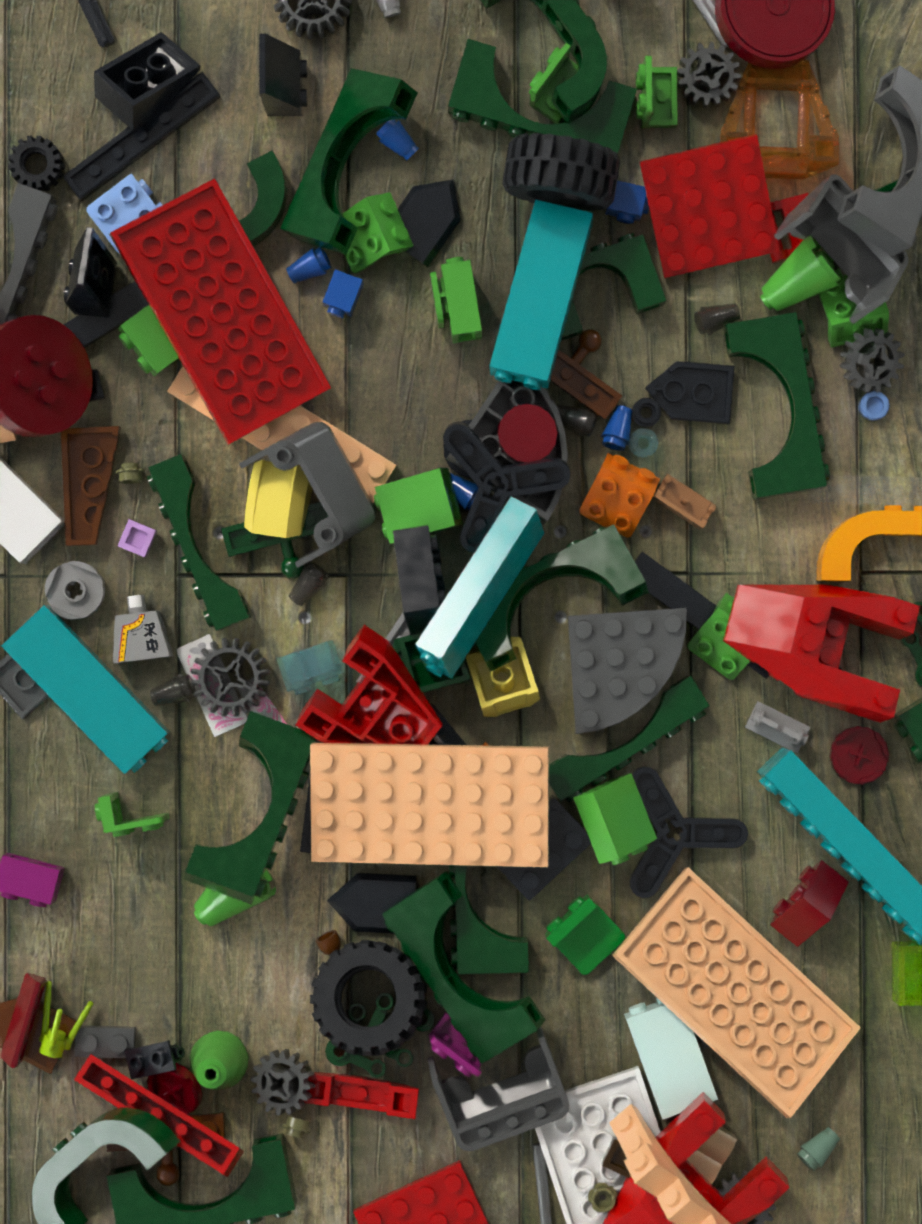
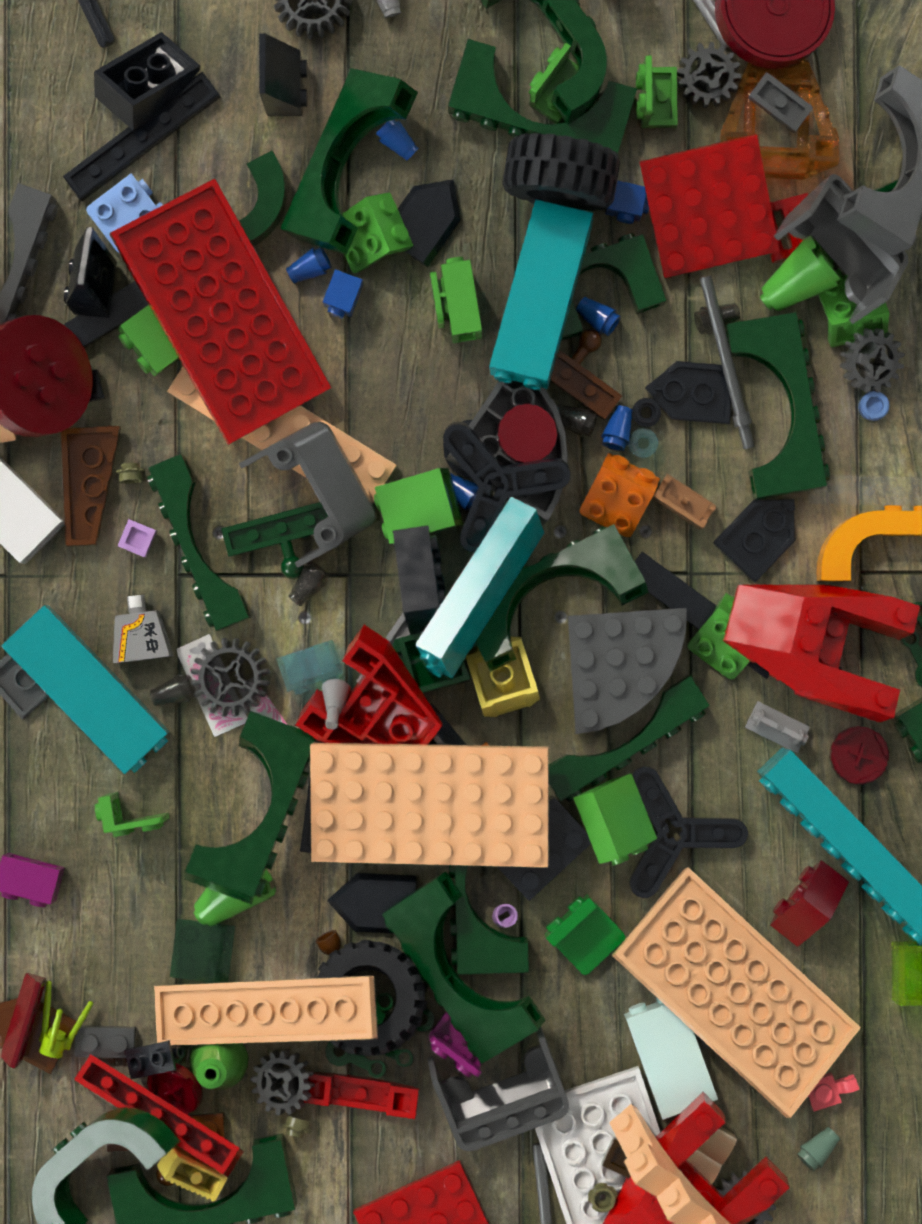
black tyre [8,135,65,192] -> none
light grey plate [45,561,105,620] -> none
light yellow slope [244,460,313,538] -> none
none -> light nougat plate [154,976,377,1045]
none -> light yellow brick [157,1145,228,1202]
none -> clear green hinge [170,918,235,983]
none -> light grey cone [322,679,351,730]
none -> lavender hinge [492,904,518,928]
none -> blue cone [576,296,621,336]
none -> dark grey bar [700,275,755,449]
none -> black tile [712,499,796,583]
none -> dark grey plate [748,72,814,133]
none -> coral plate [808,1072,860,1112]

